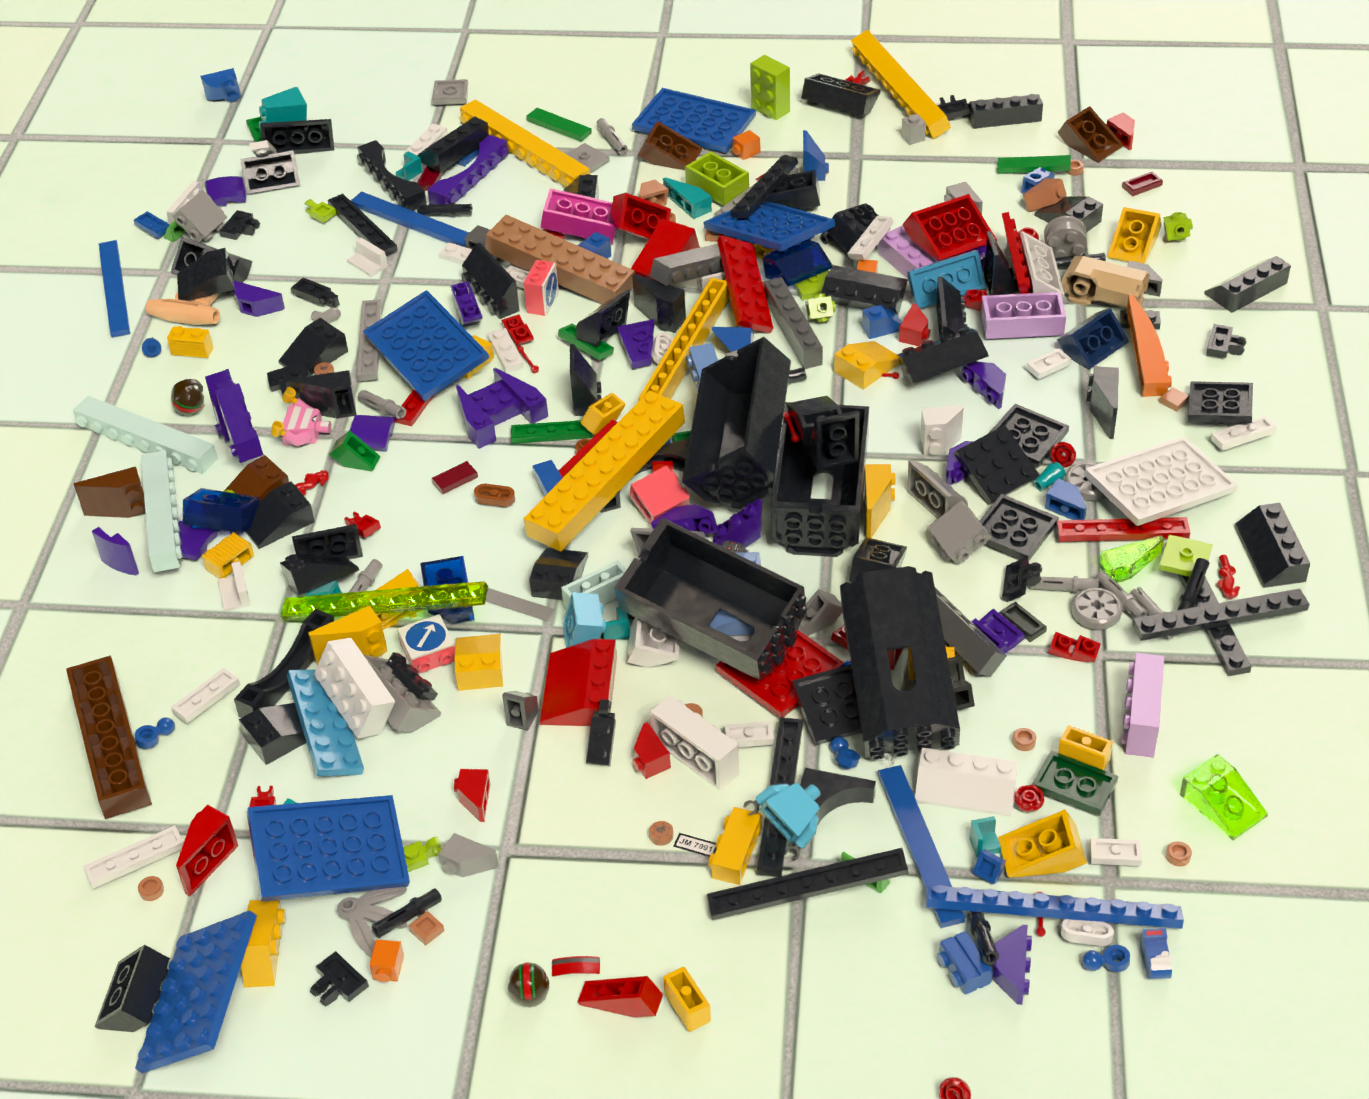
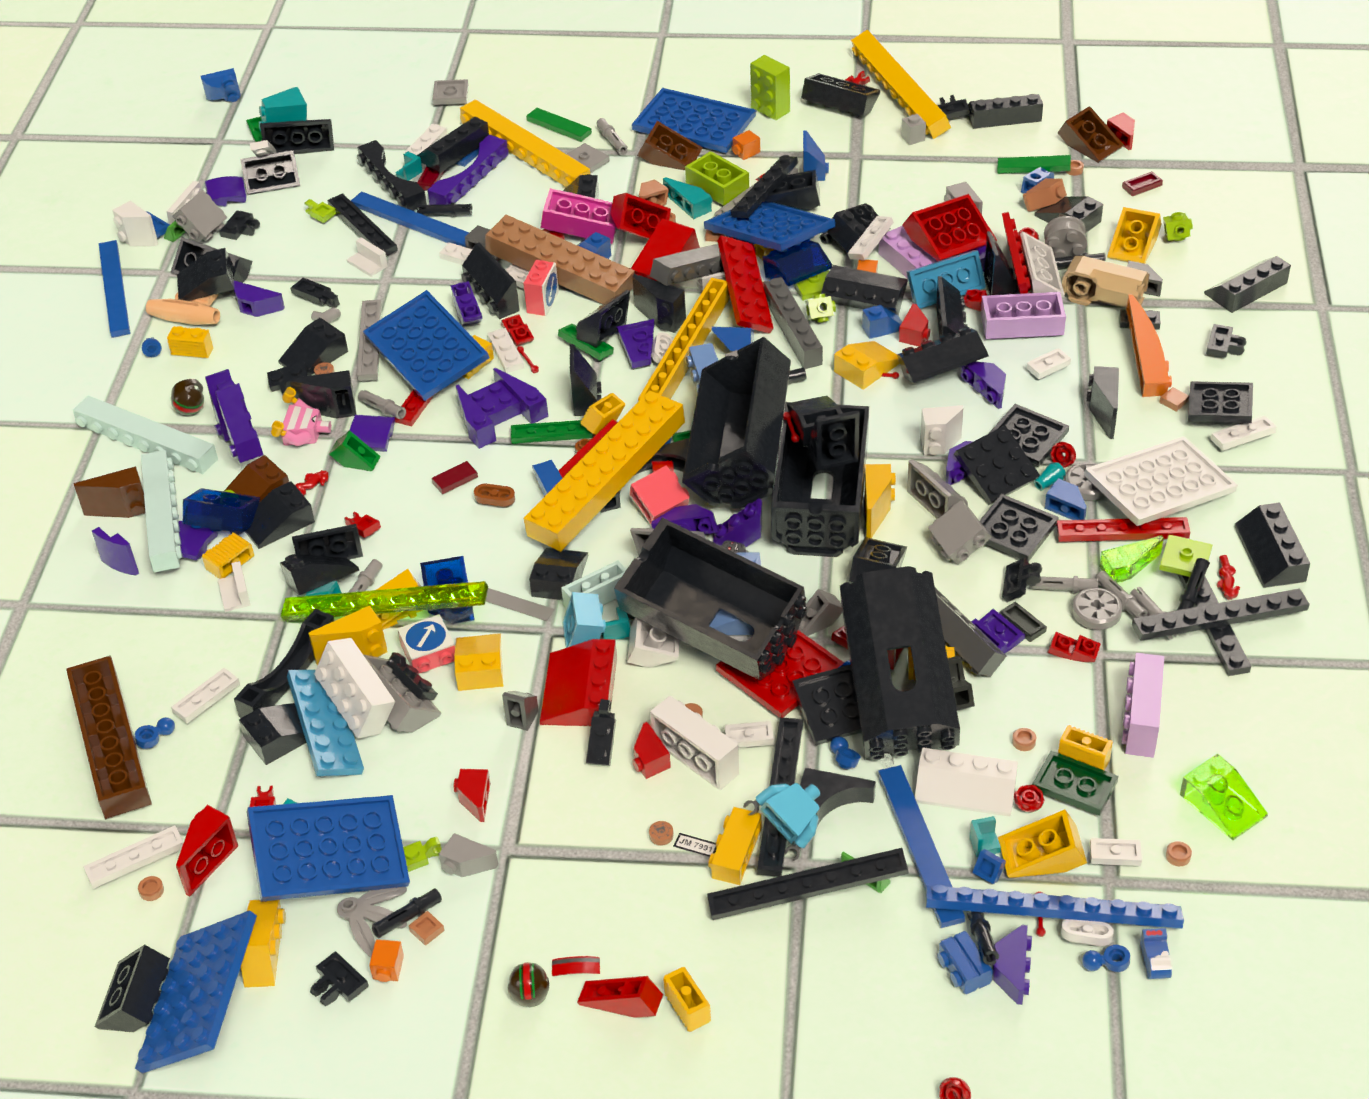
dark blue slope [1057,307,1129,370] -> none
none -> white slope [112,200,159,247]

